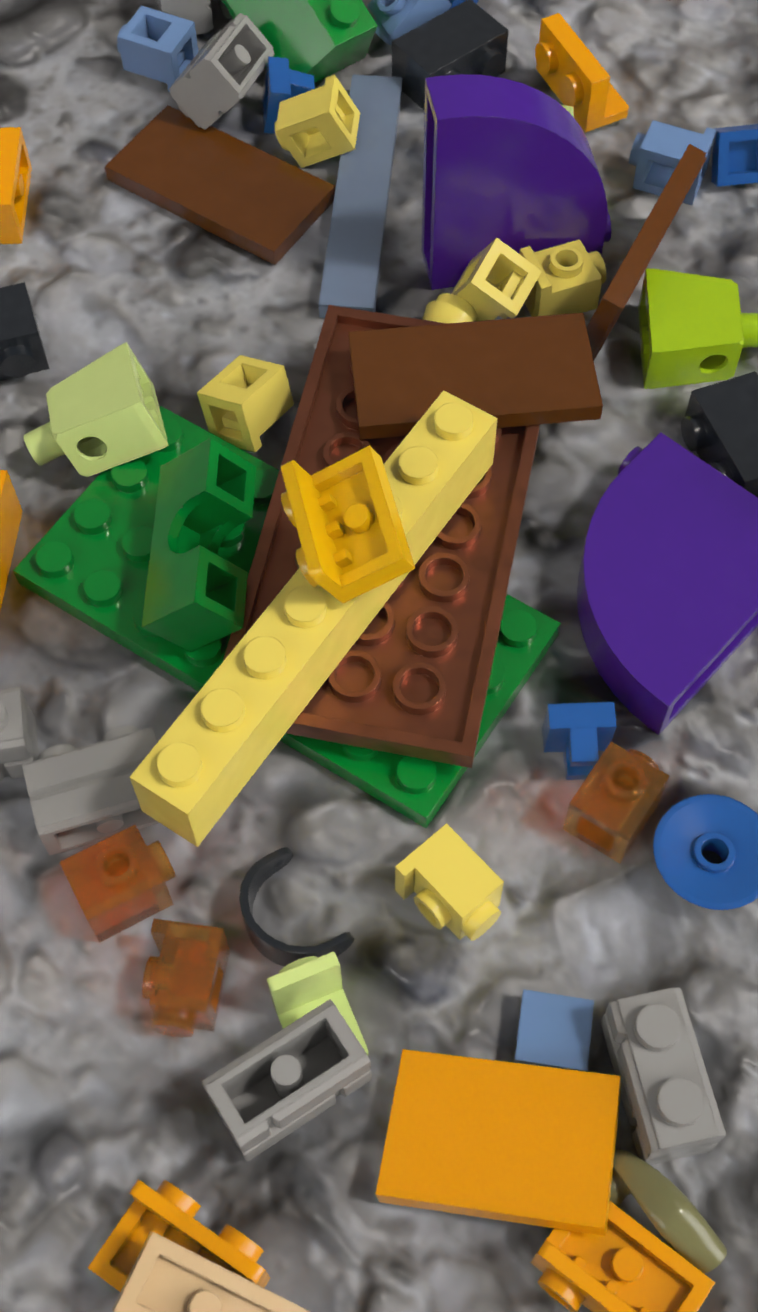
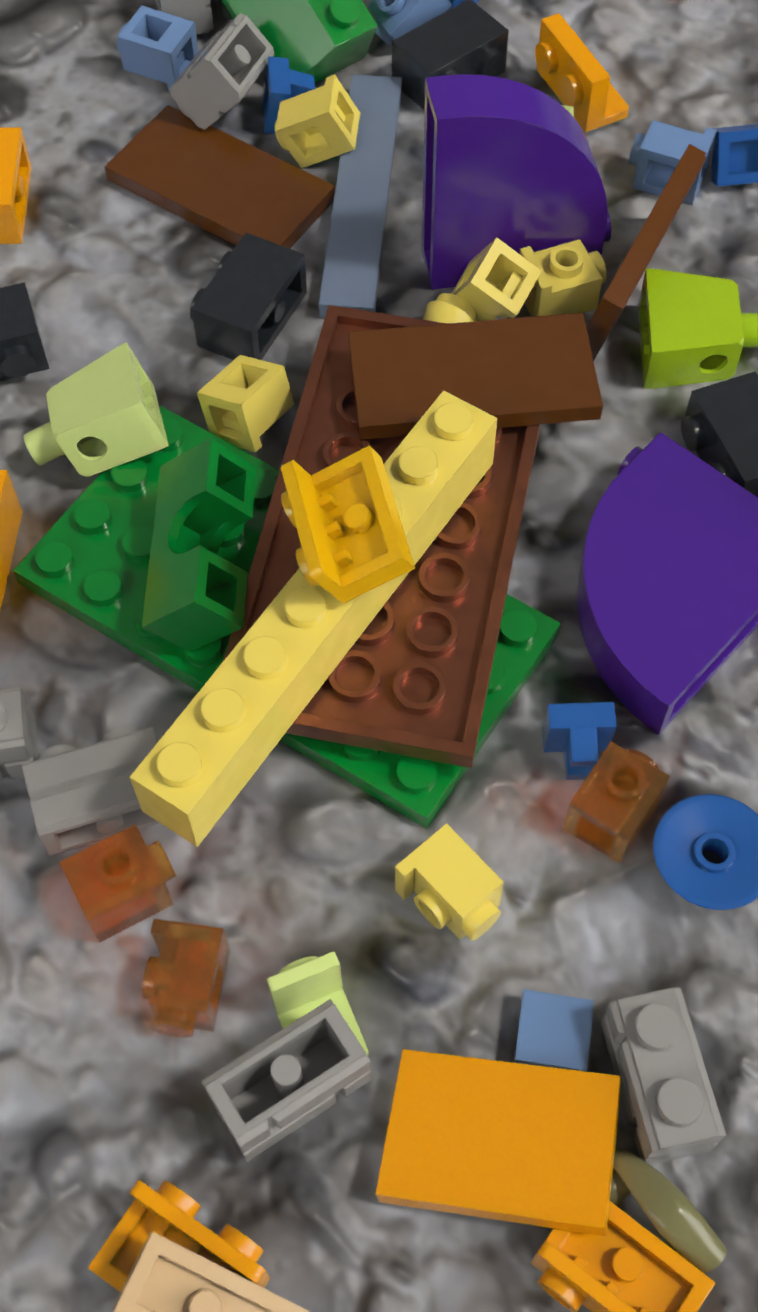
black helmet [239,847,355,966] -> none
none -> black brick [190,232,307,360]

